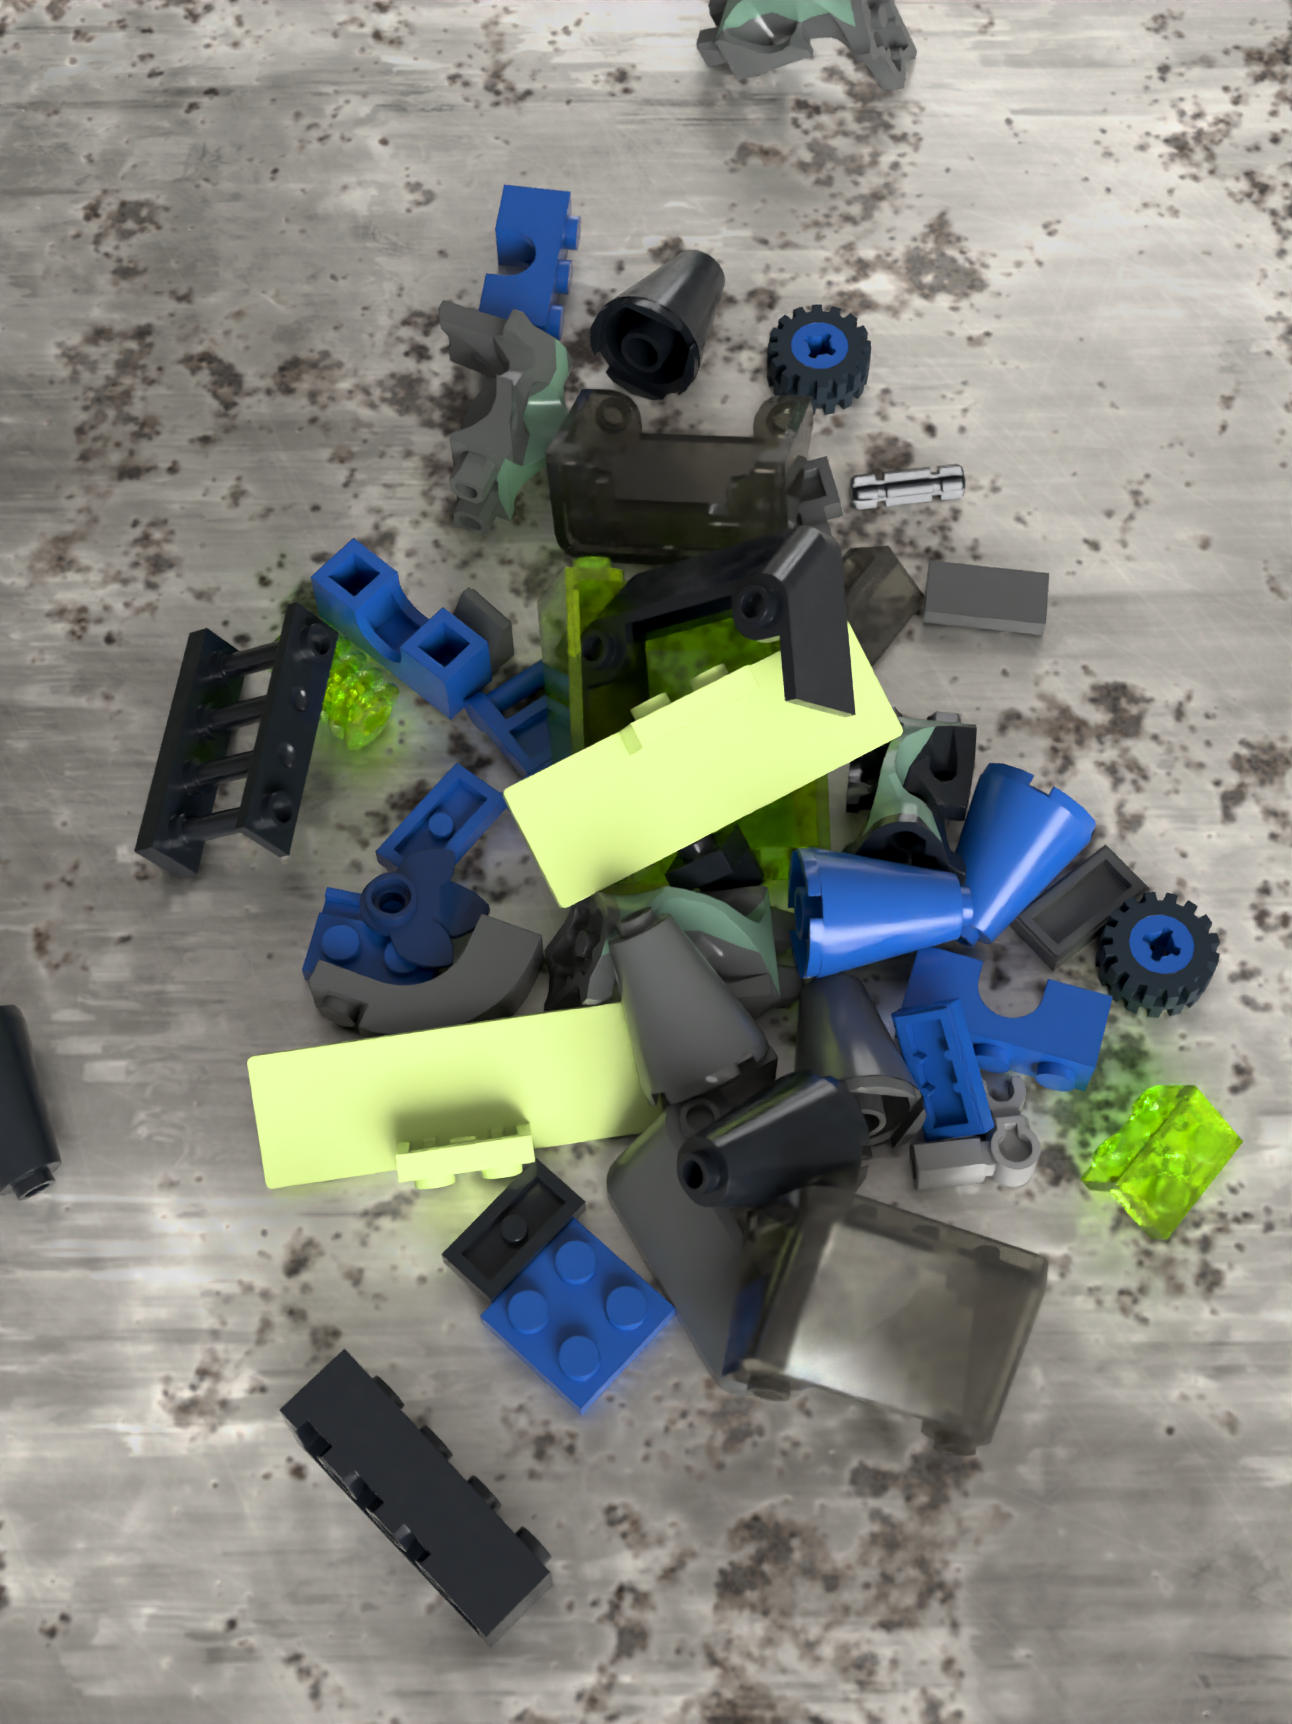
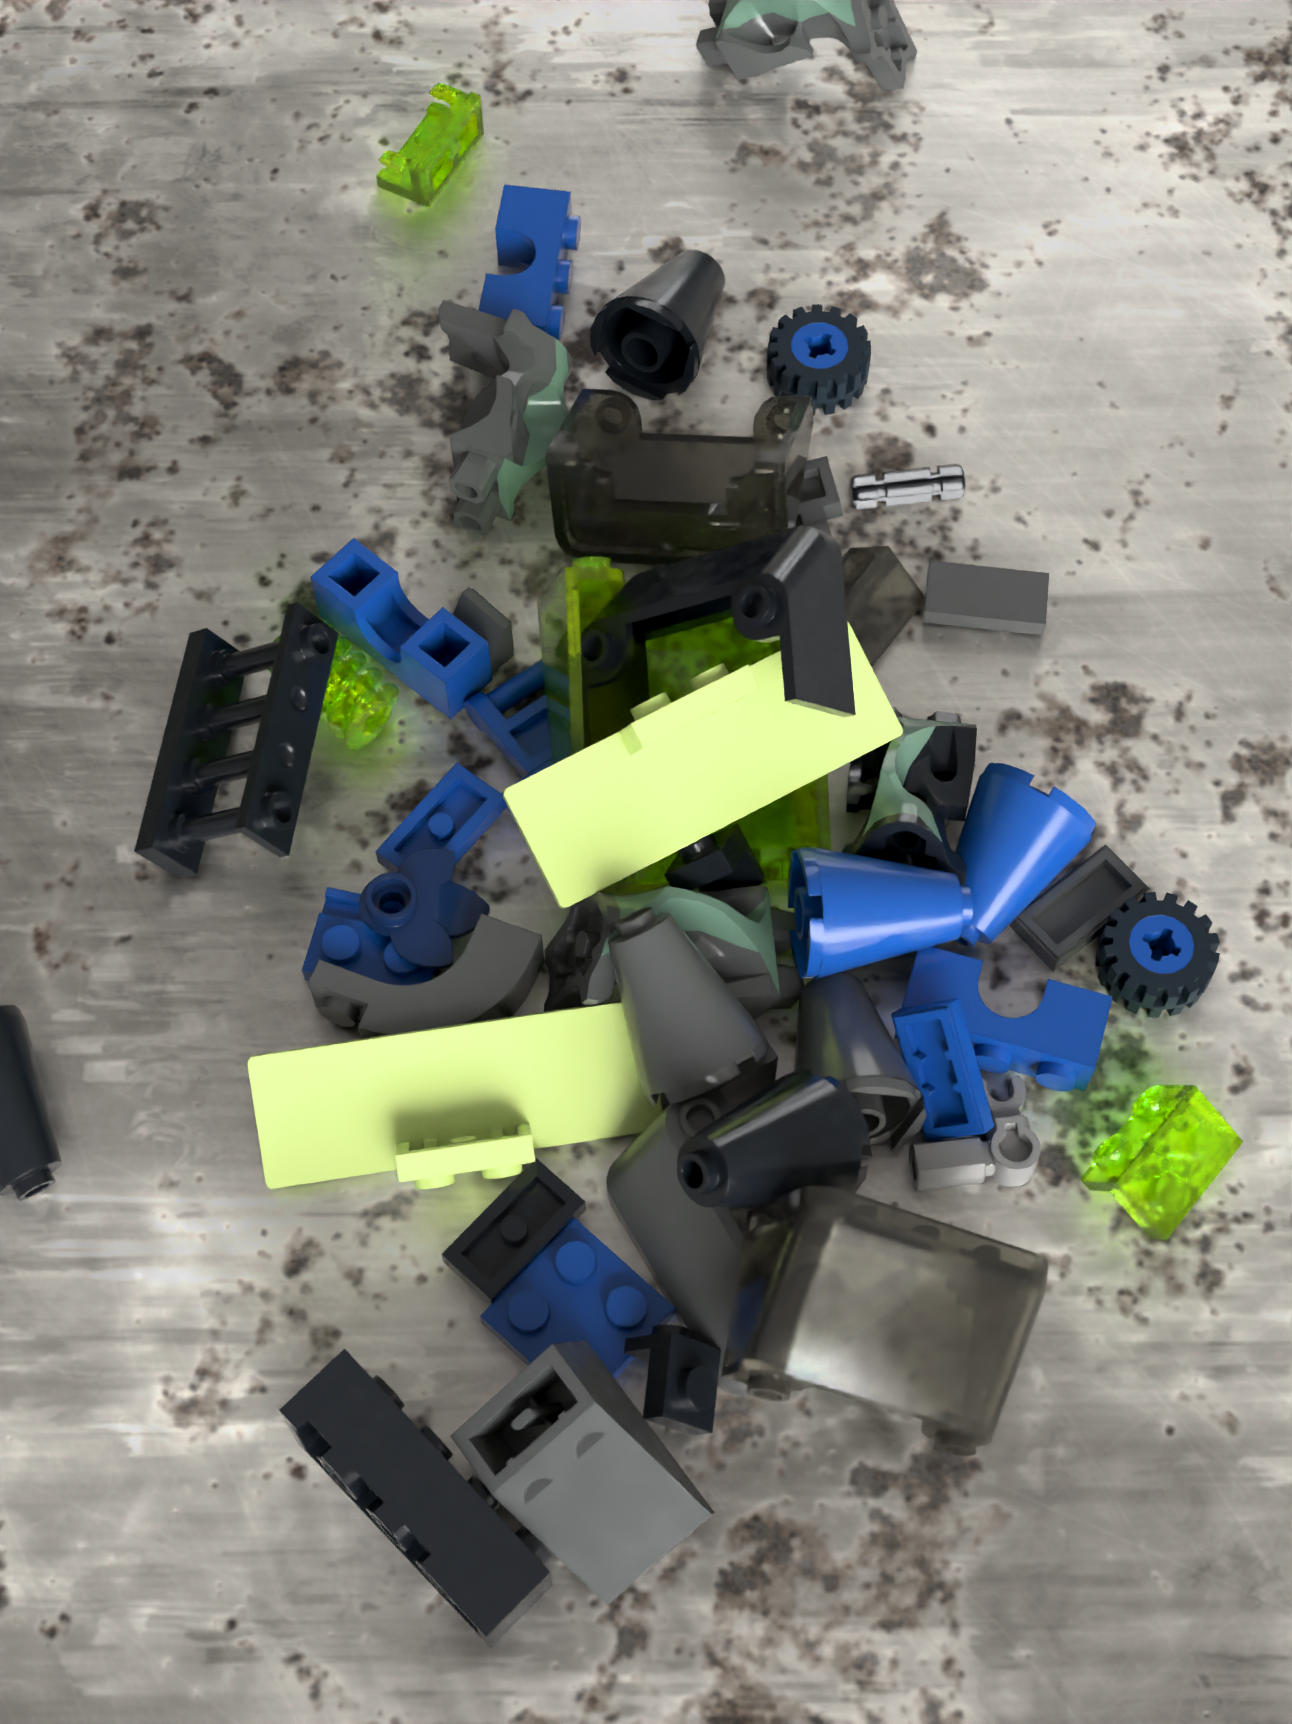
none -> clear neon green hinge [376,83,484,208]
none -> slope [450,1340,715,1604]
none -> black bracket [624,1324,721,1435]

